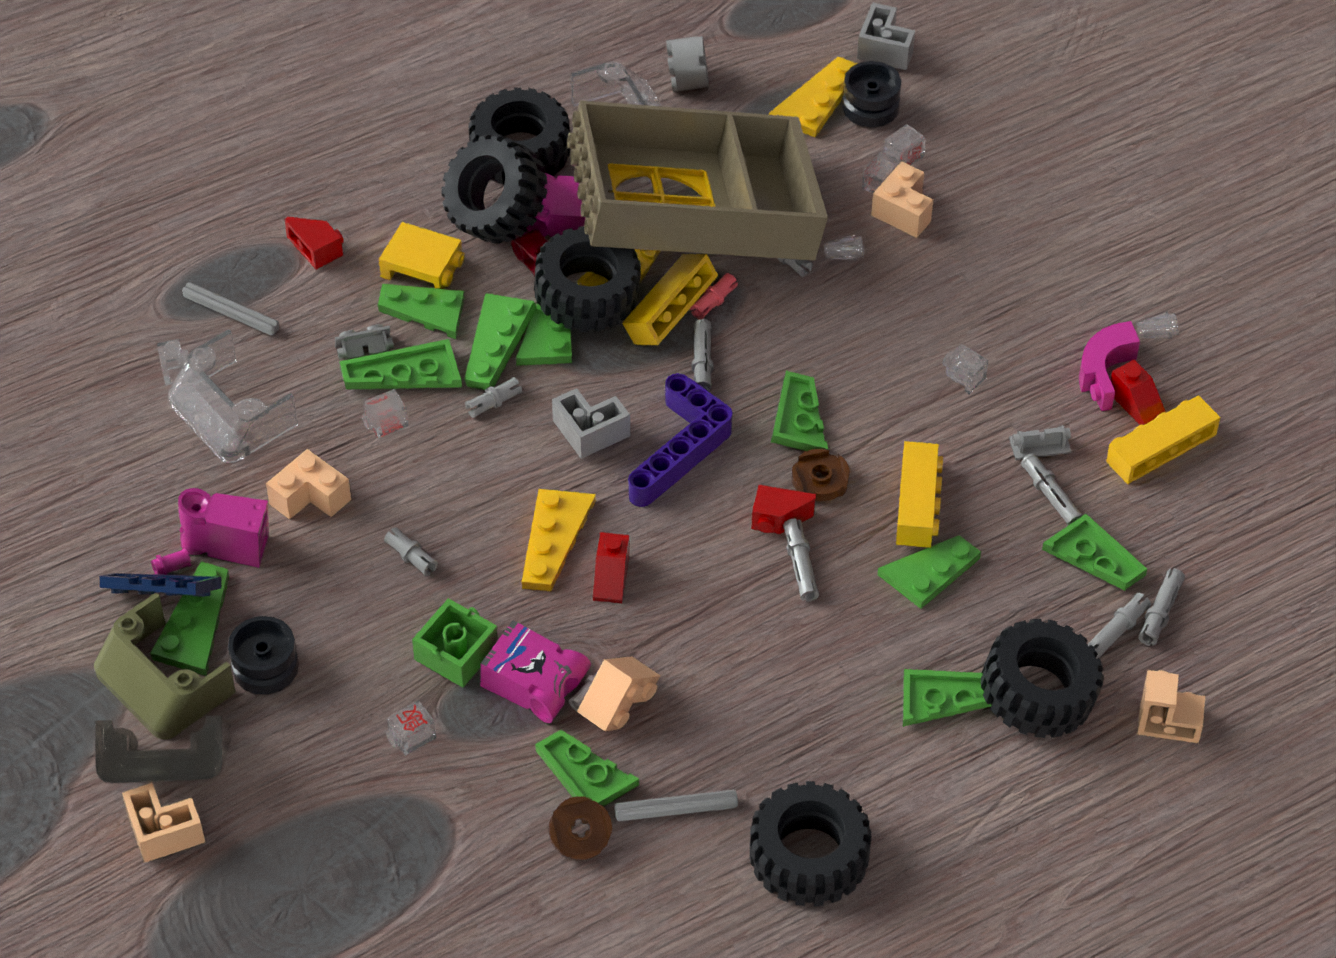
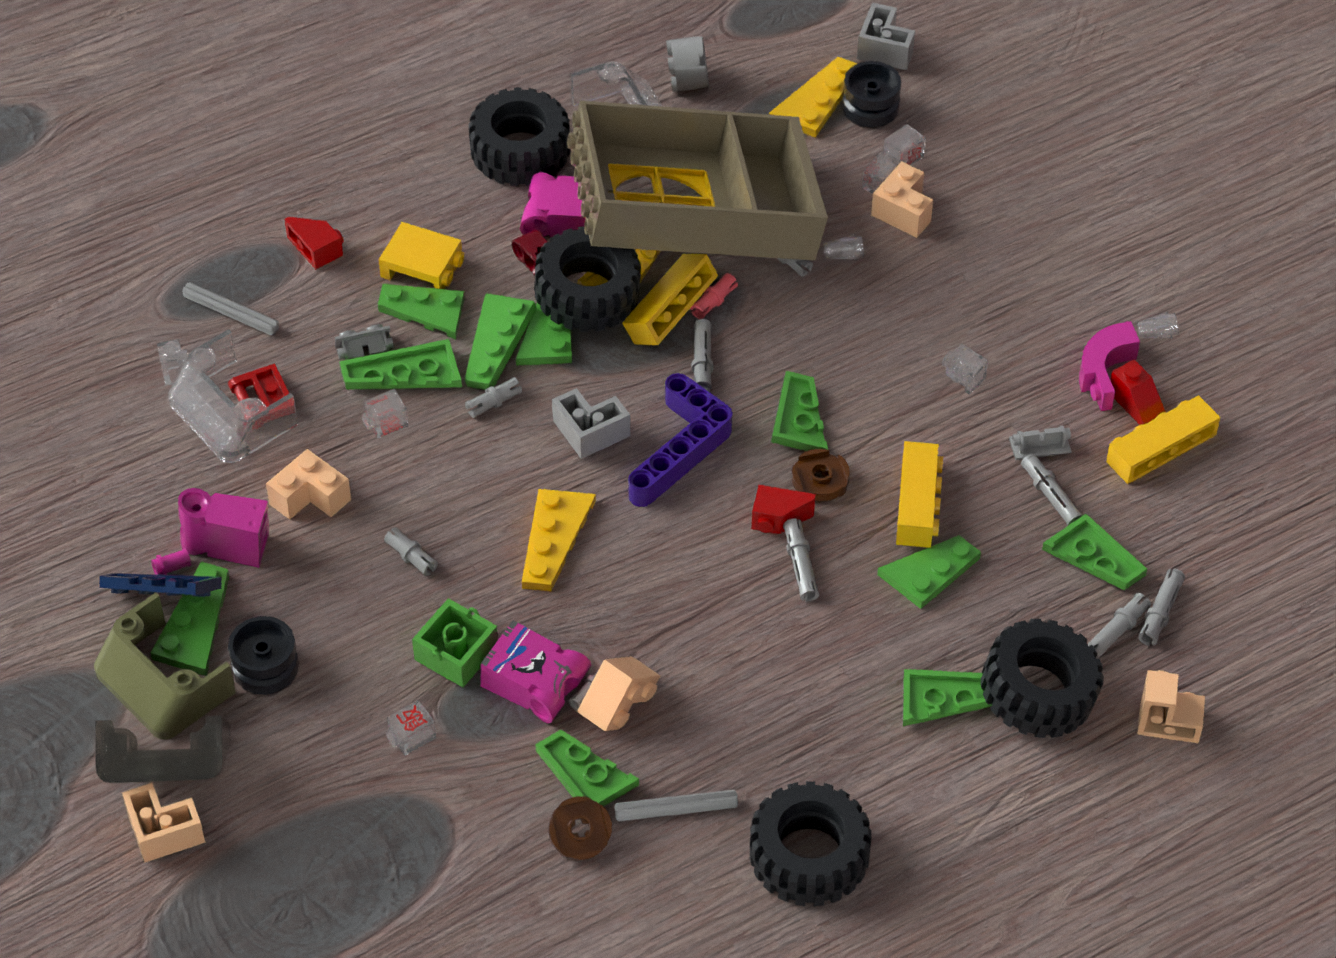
black tyre [442,134,547,243] -> none
red slope [593,532,630,603] -> none
none -> red plate [228,363,295,428]

